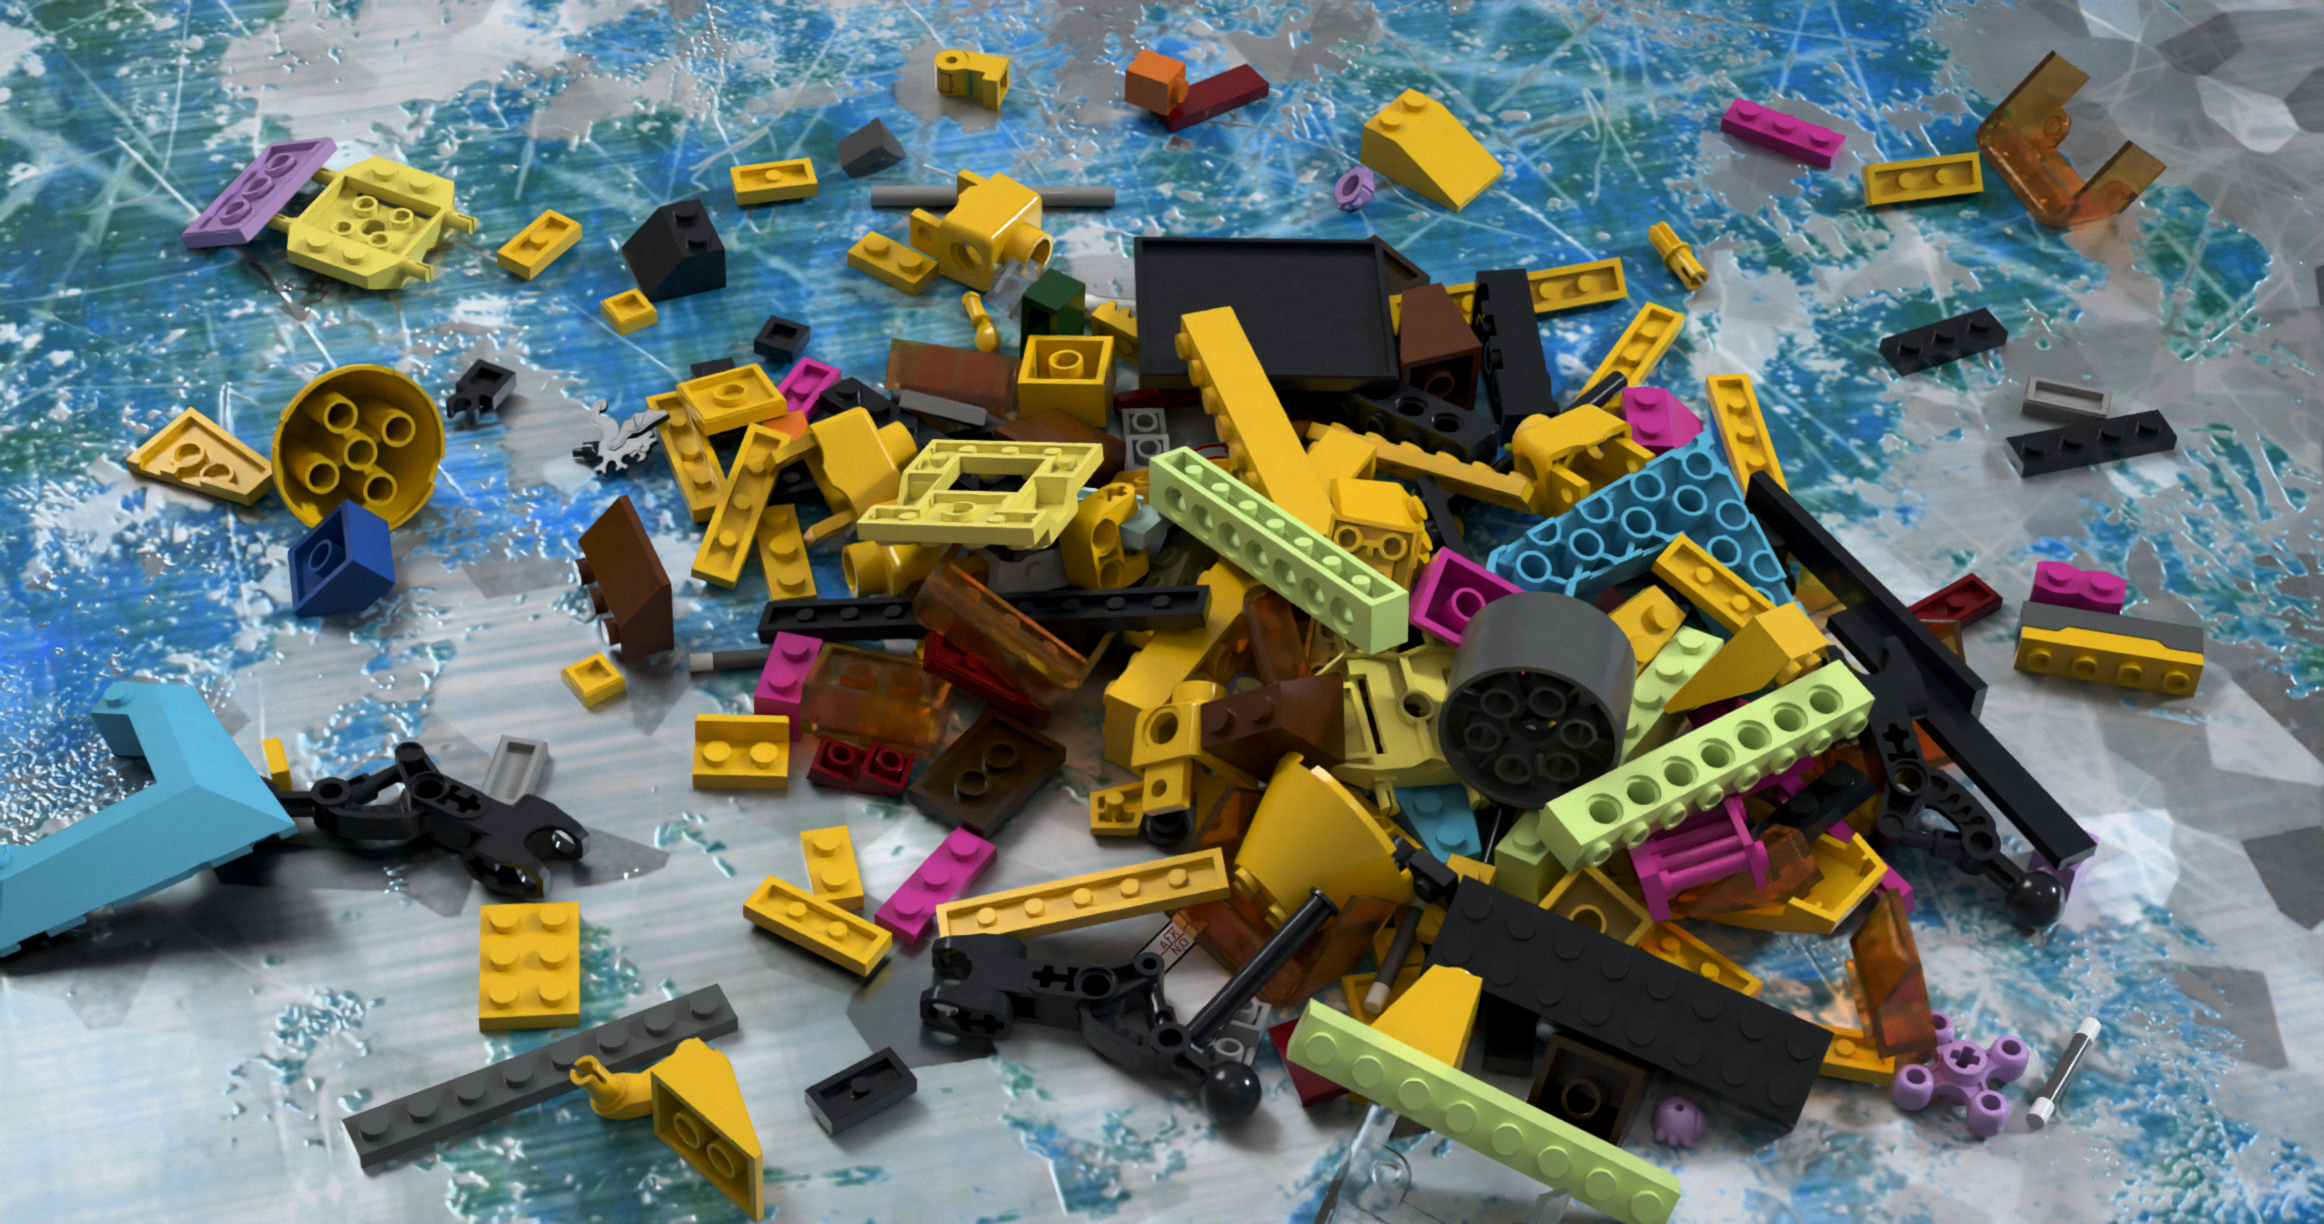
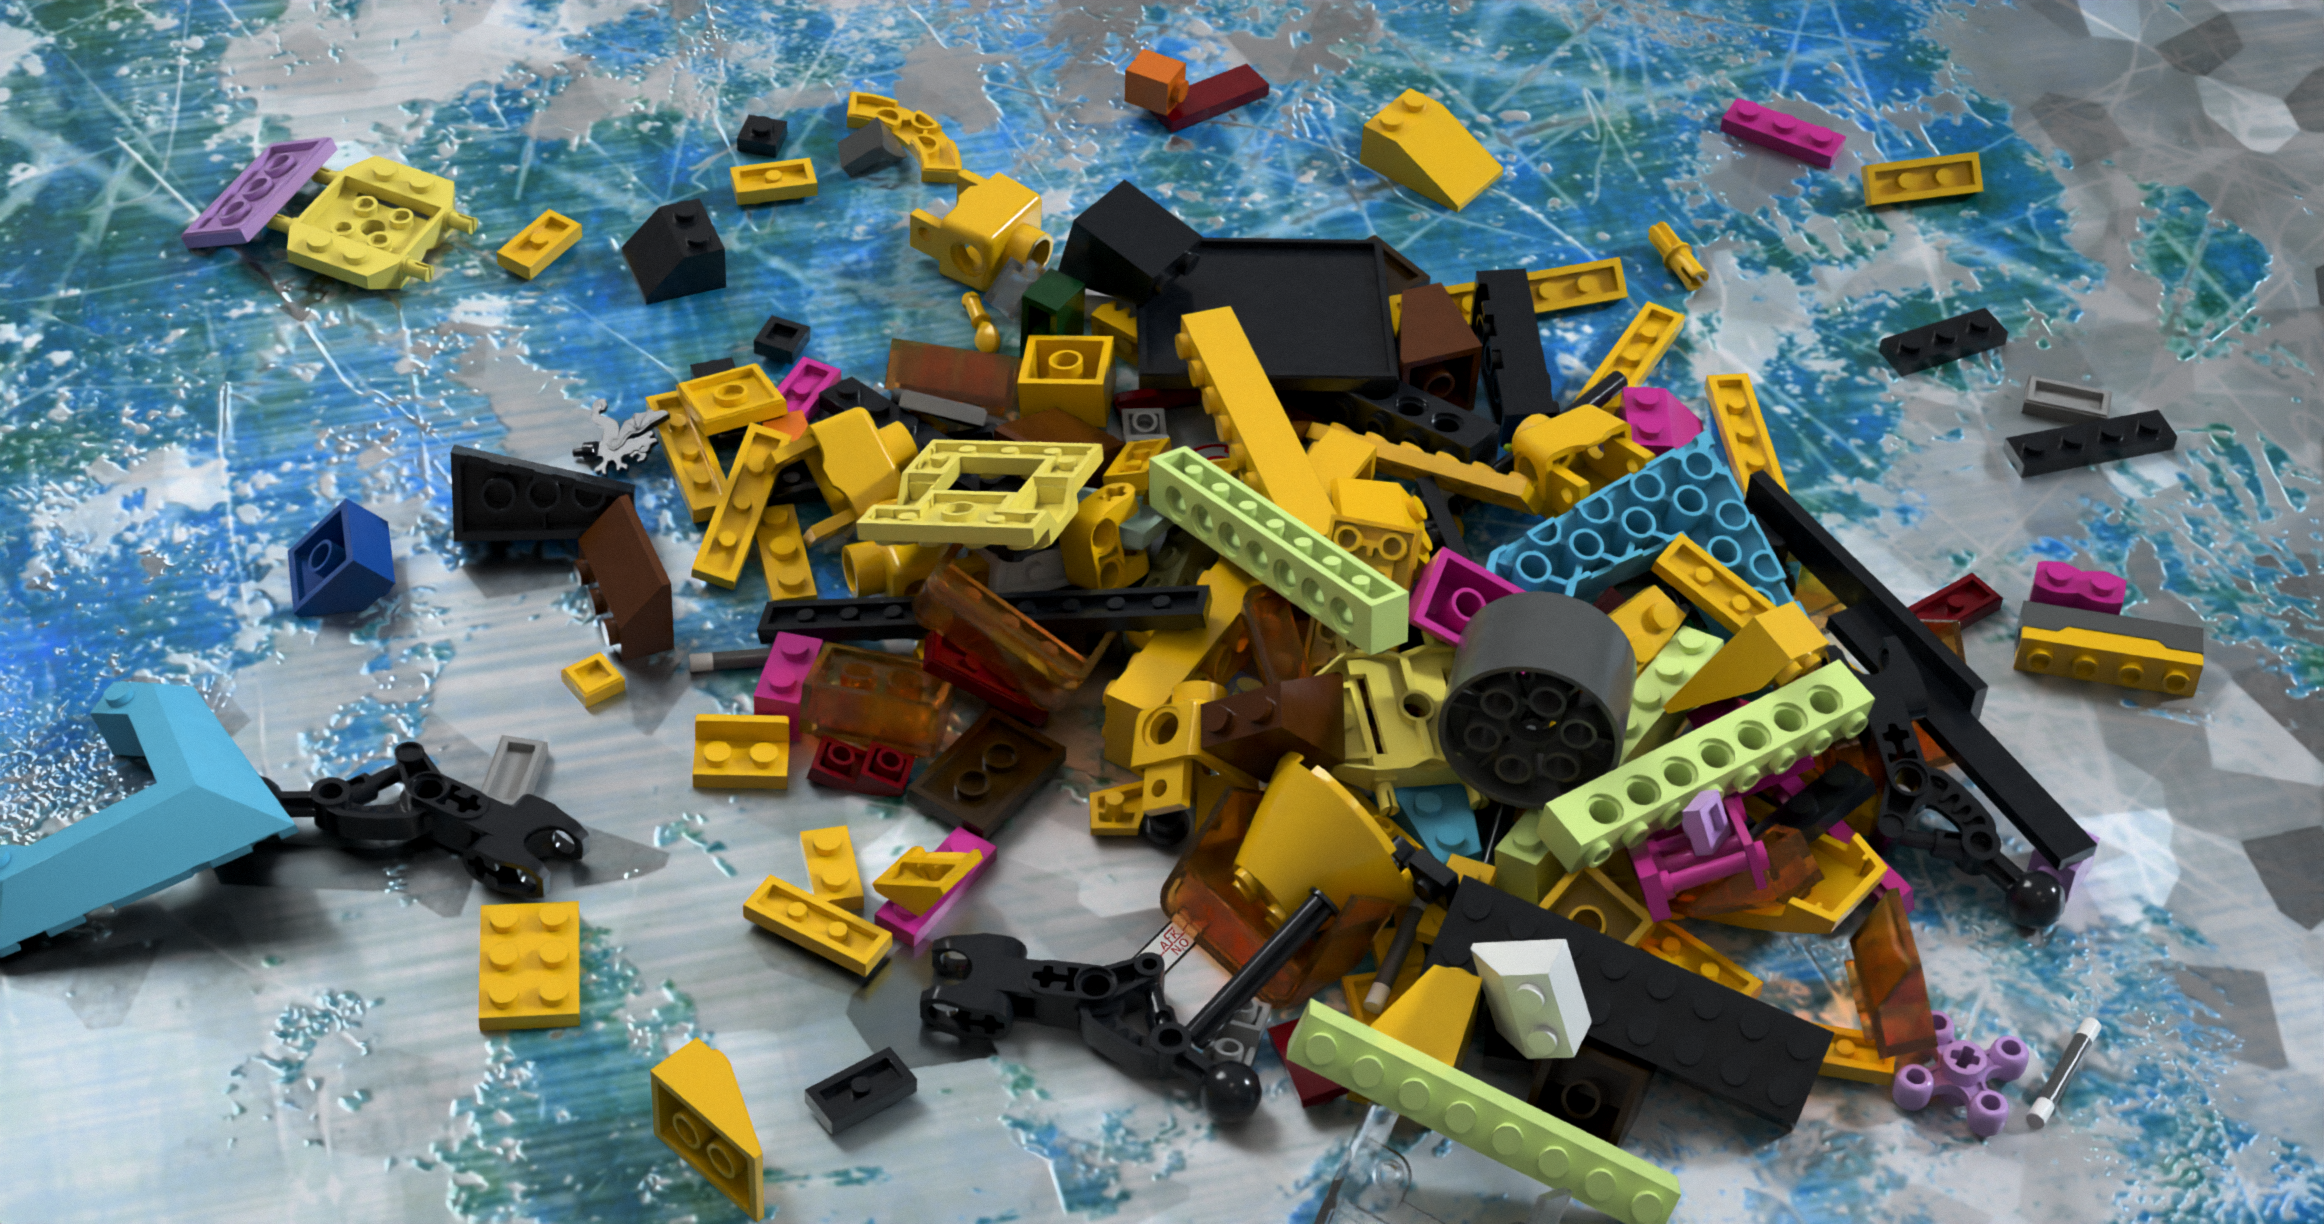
yellow wing [125,407,275,506] -> none
yellow tile [262,737,293,791] -> none
yellow cone [271,364,445,531] -> none
dark grey plate [341,983,738,1169] -> none
black plate [446,359,517,426] -> none
yellow arm [570,1039,693,1120] -> none
yellow tile [600,288,658,336] -> none
yellow plate [847,231,939,296] -> none
light grey piece [871,185,1115,206] -> none
yellow leg [934,50,1010,110] -> none
yellow plate [936,847,1231,955] -> none
lavender animal [1334,166,1375,210] -> none
lavender animal [1651,1096,1708,1148] -> none
clear orange windscreen [1976,50,2167,230] -> none
none -> black wedge [450,445,636,542]
none -> black plate [737,114,788,158]
none -> yellow tile [847,92,962,183]
none -> yellow slope [872,846,983,917]
none -> black slope [1058,179,1203,306]
none -> yellow plate [1102,438,1172,497]
none -> white slope [1470,939,1592,1059]
none -> lavender plate [1682,789,1731,856]

